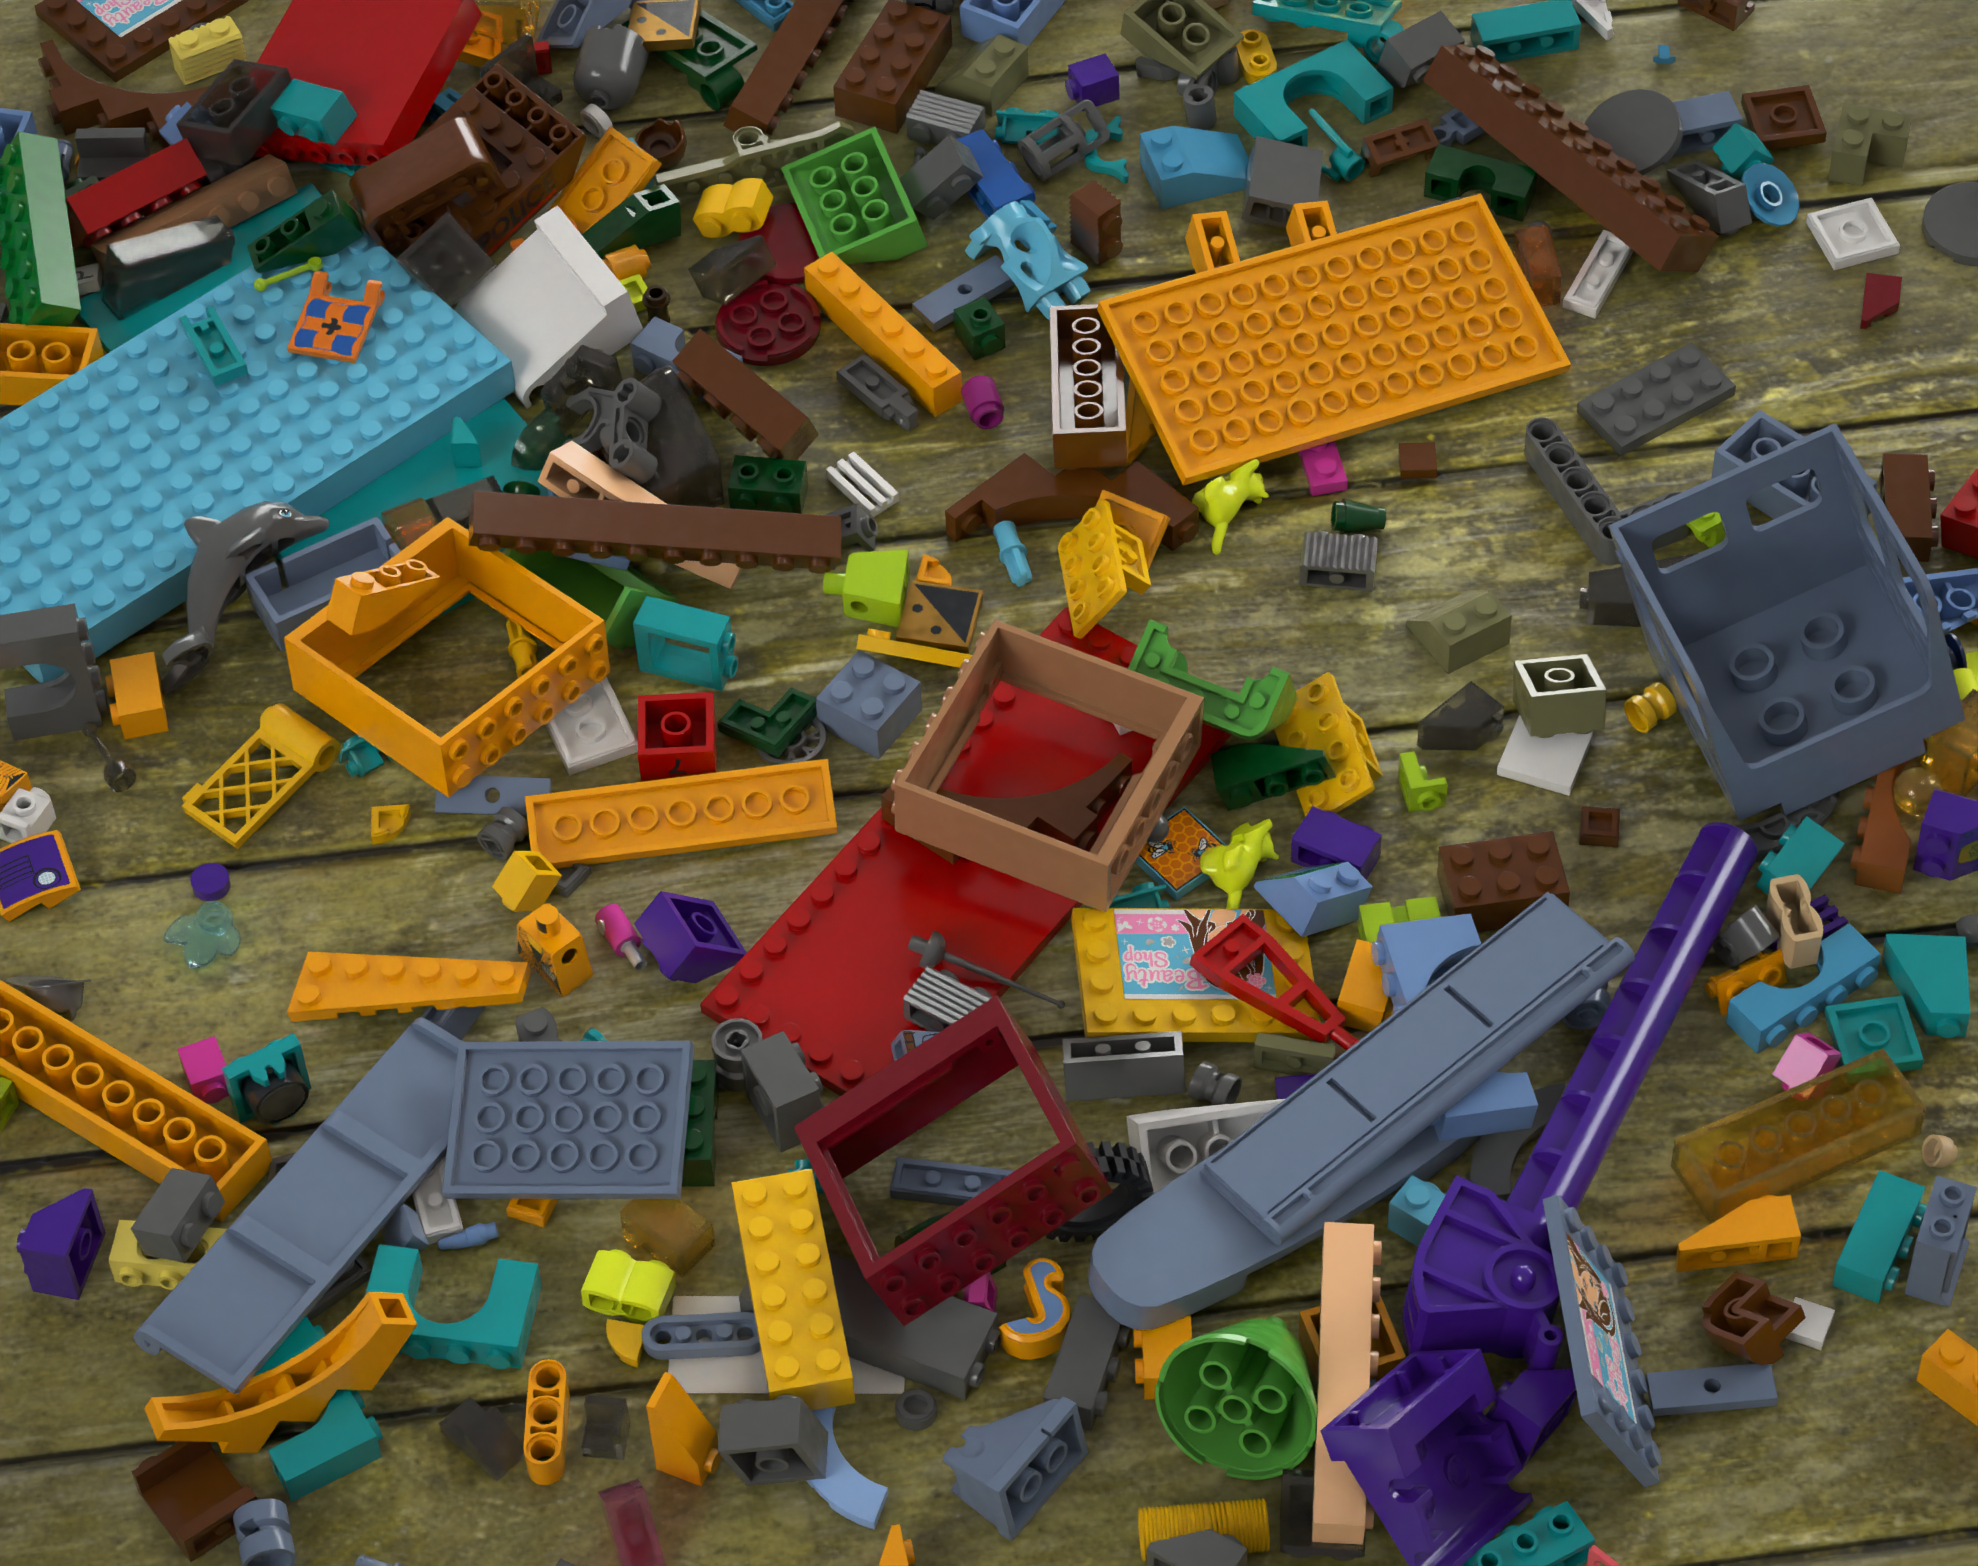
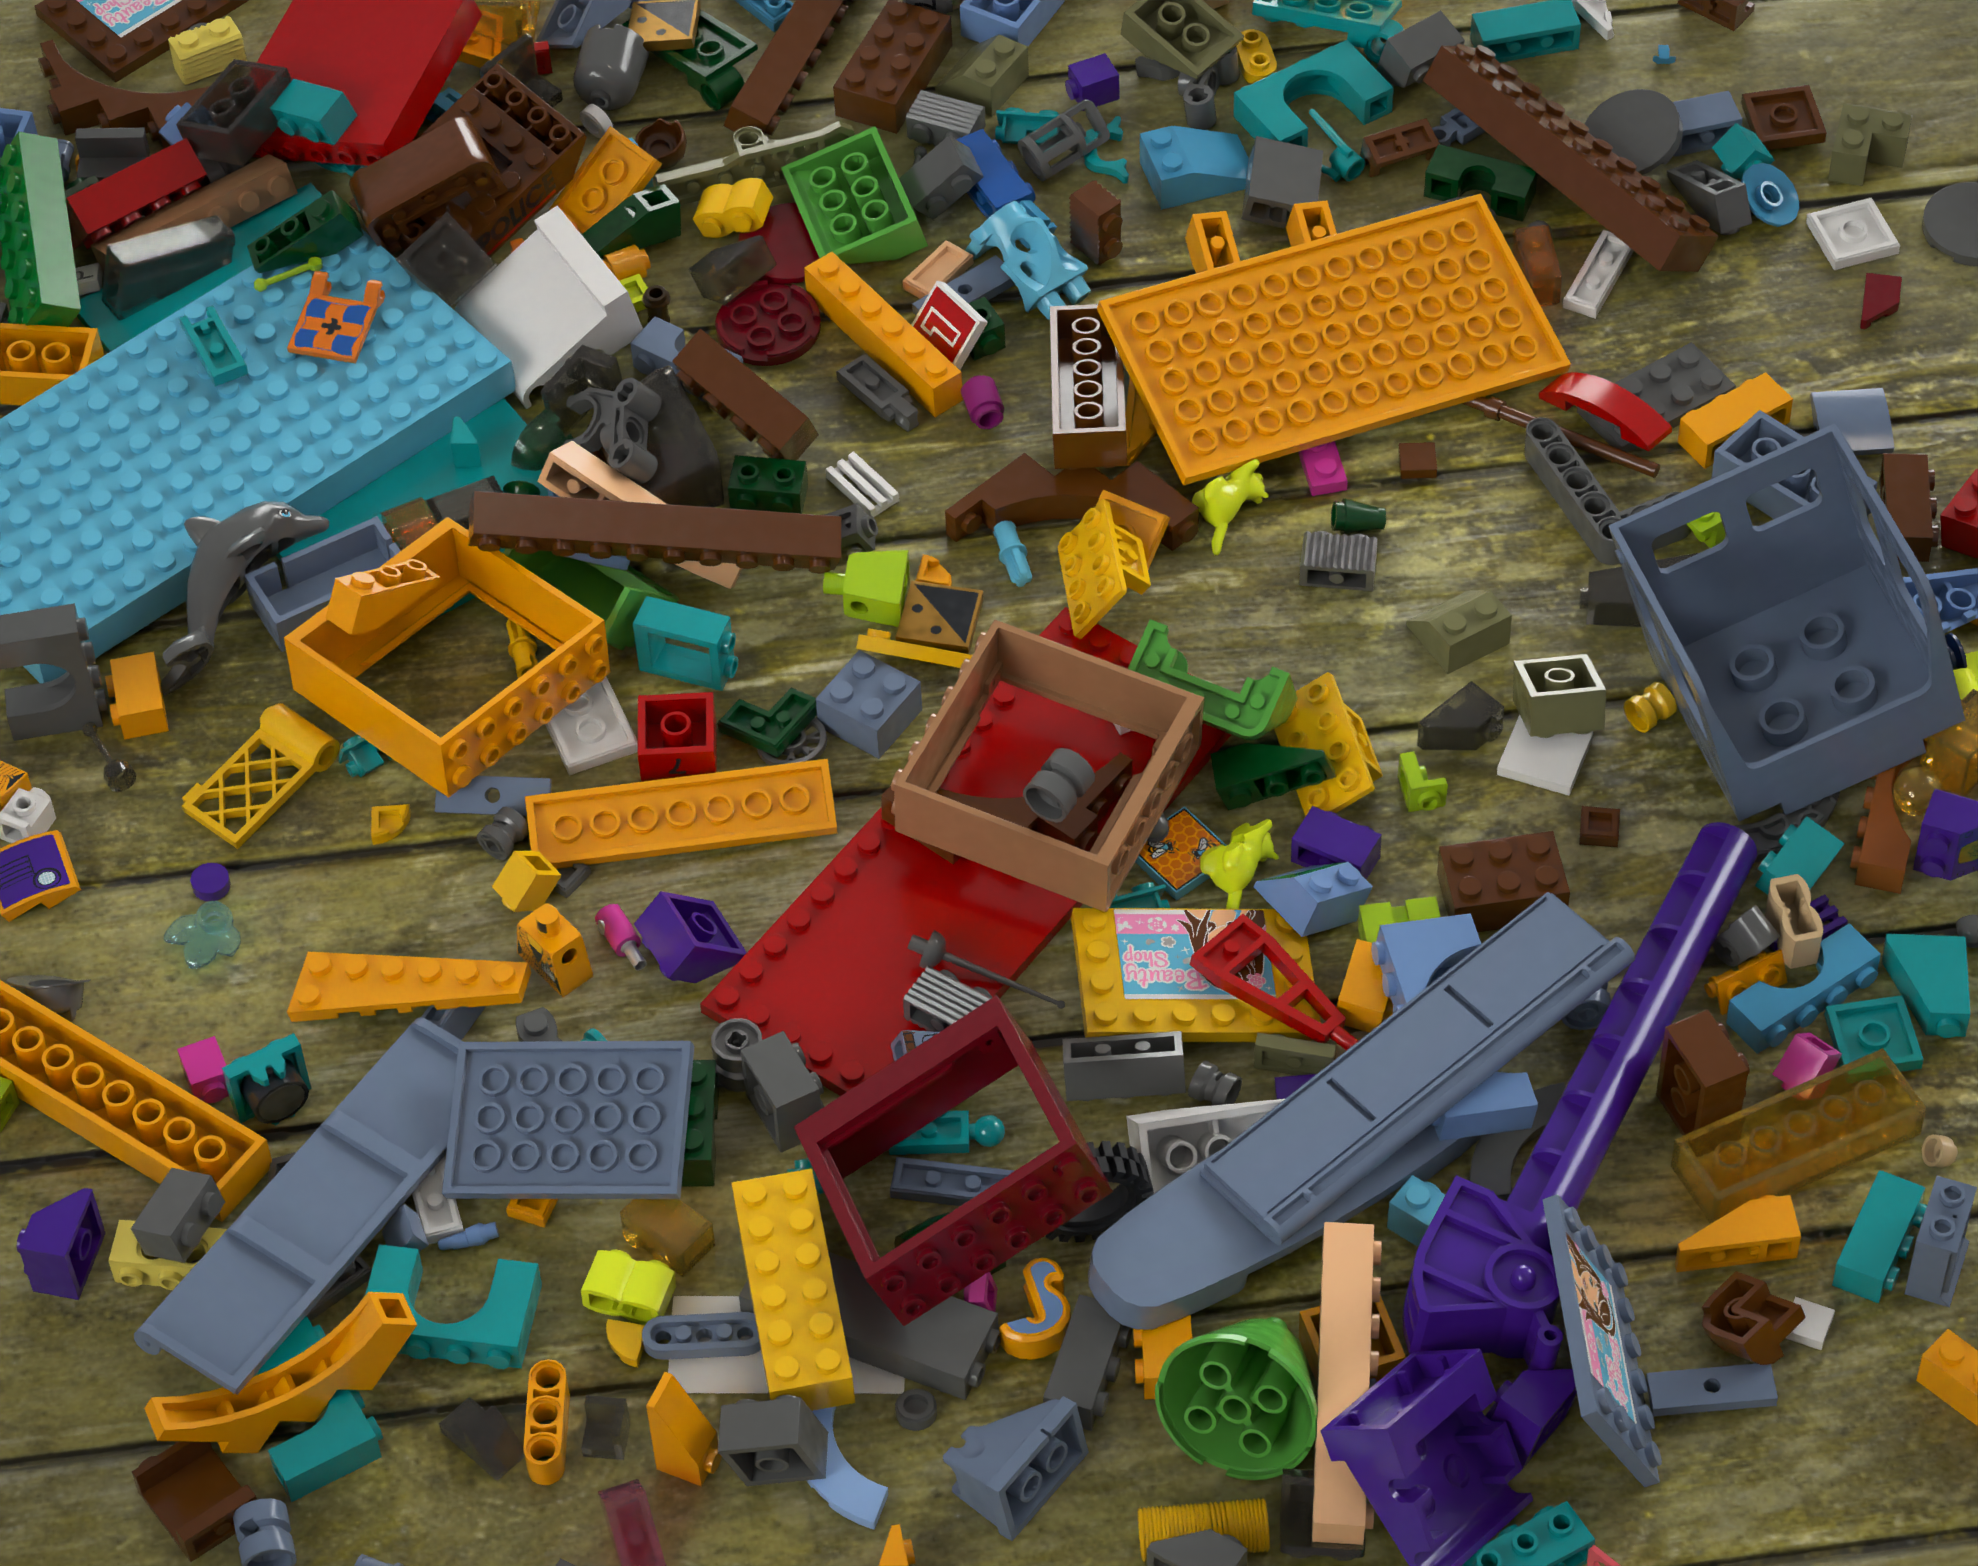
none -> teal plate [889,1110,1005,1155]
none -> light nougat tile [903,240,974,299]
none -> tile [911,281,988,370]
none -> dark grey wheel [1023,748,1095,823]
none -> reddish brown bar [1461,396,1660,478]
none -> red slope [1539,372,1672,452]
none -> reddish brown brick [1656,1010,1750,1155]
none -> light orange brick [1677,372,1793,469]
none -> sand blue slope [1810,388,1895,455]

